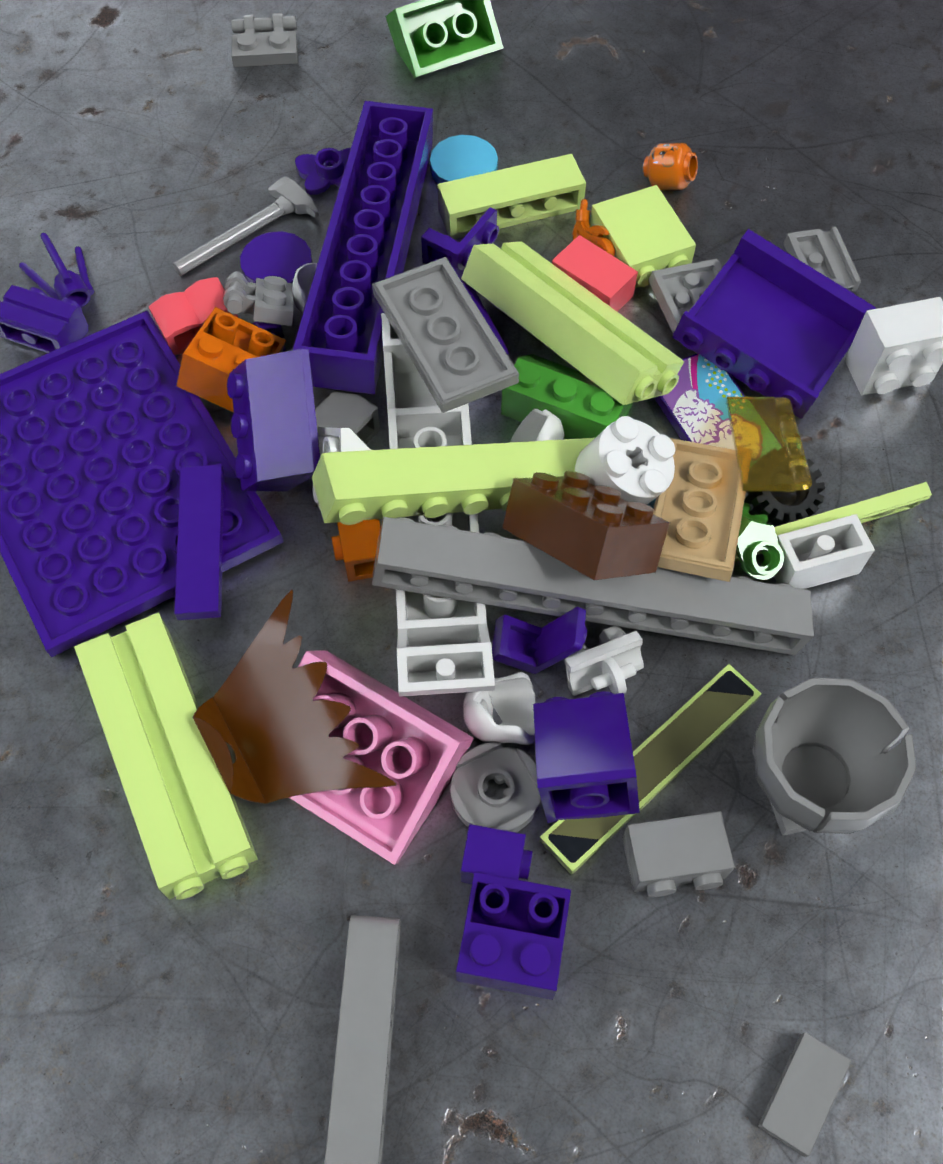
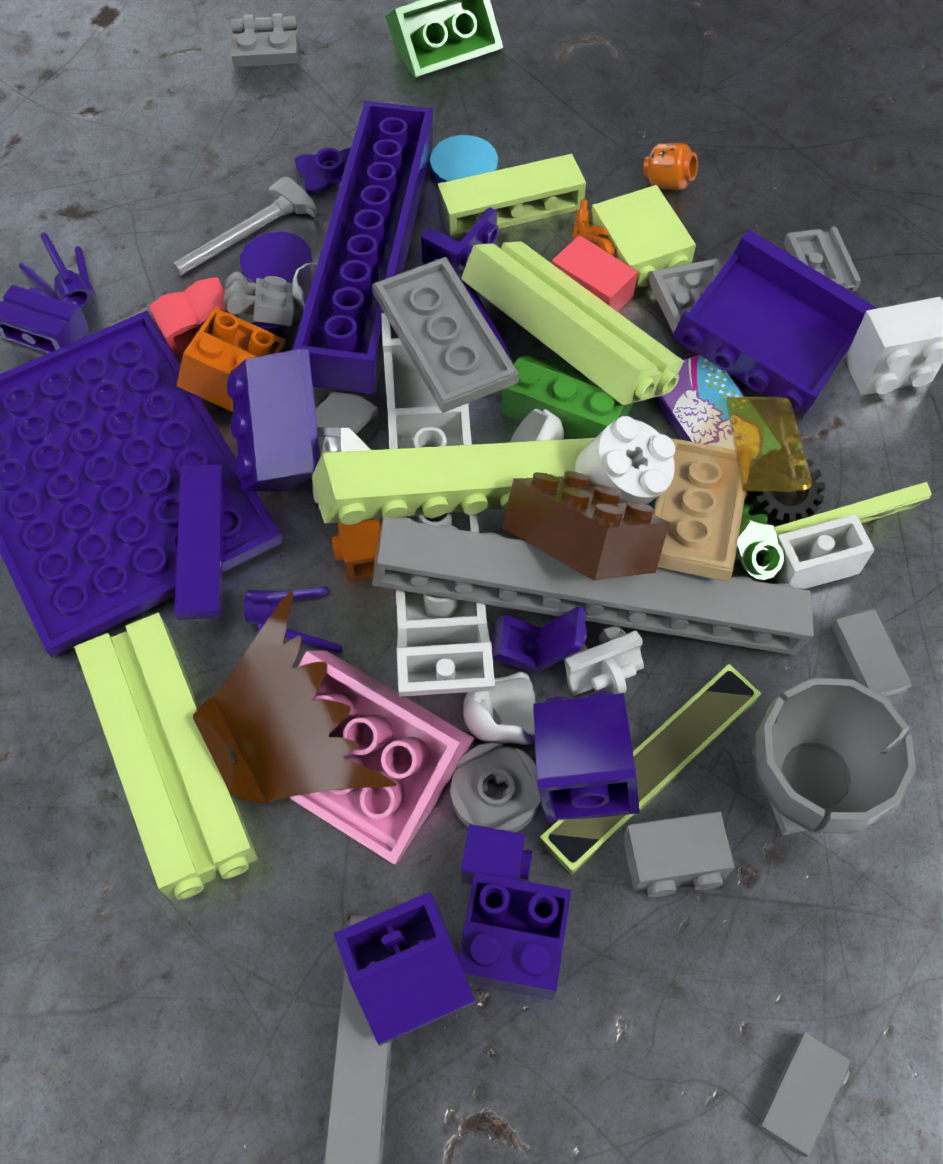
none -> dark purple plant [244,586,343,653]
none -> dark purple slope [334,891,476,1046]
none -> light grey tile [831,608,912,697]

